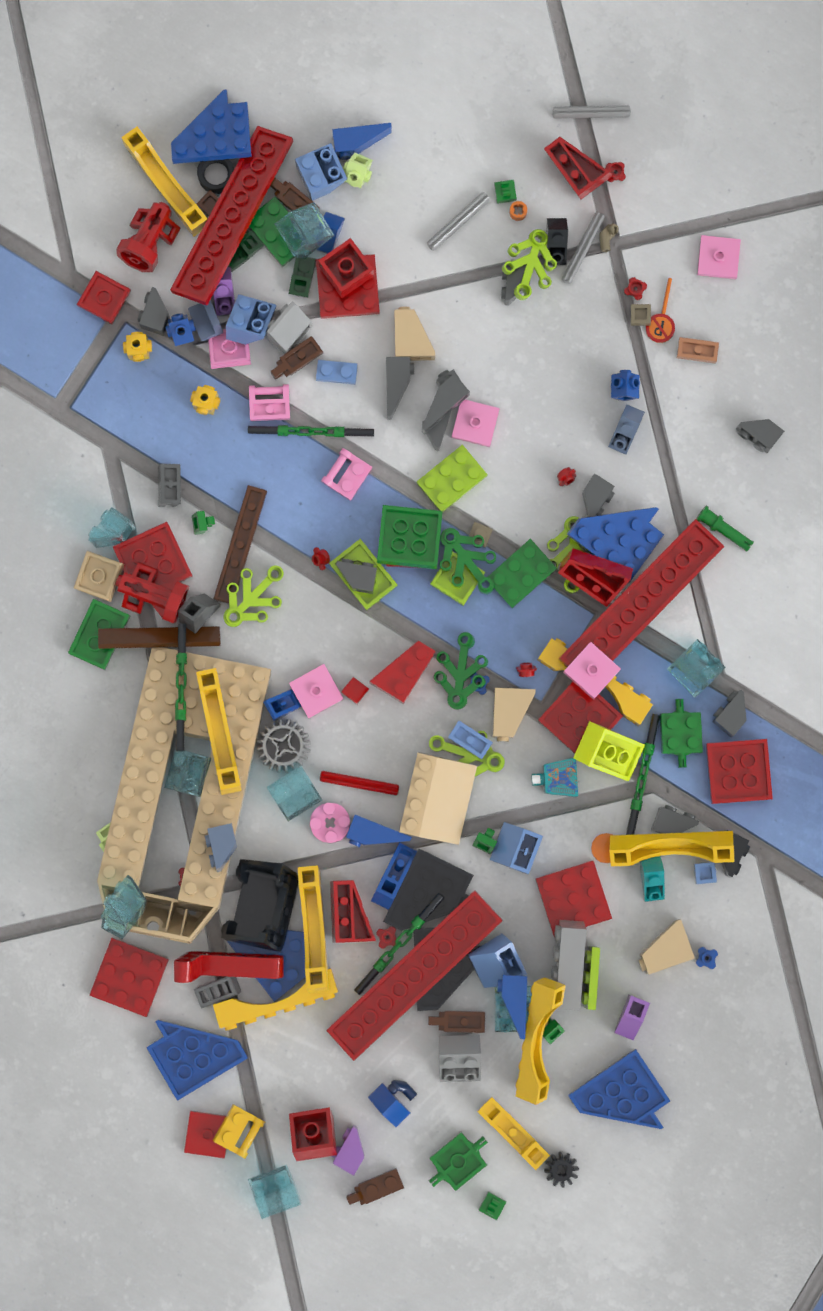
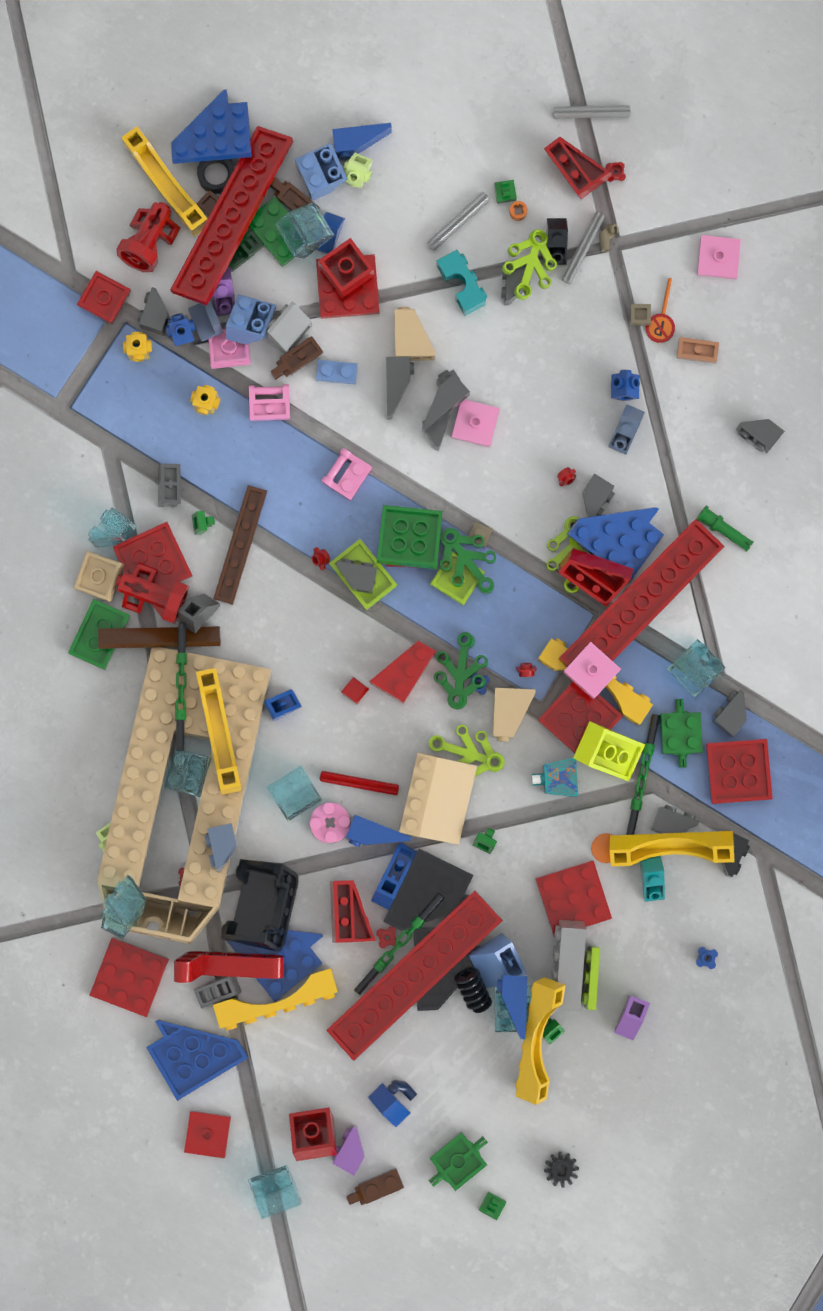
yellow plate [213,1104,265,1159] -> none
lime plant [223,565,284,627] -> none
piece [248,425,374,437] -> none
light grey gear [256,719,311,773] -> none
dark green slope [288,255,316,298] -> none
bright pink plate [289,664,343,719] -> none
yellow arch [297,865,329,993] -> none
lime plate [416,444,488,512] -> none
reddish brown hinge [428,1011,485,1033] -> none
light grey slope [439,1035,481,1082] -> none
medium blue plate [448,721,493,760] -> none
yellow slope [477,1097,550,1170] -> none
green plate [488,538,557,609] -> none
medium blue slope [490,822,543,874] -> none
blue wing [568,1049,670,1129] -> none
red plate [624,277,647,300] -> none
tan slope [638,919,695,975] -> none
medium blue plate [694,862,717,884] -> none
none -> teal arch [436,250,487,316]
none -> black piece [454,968,492,1013]

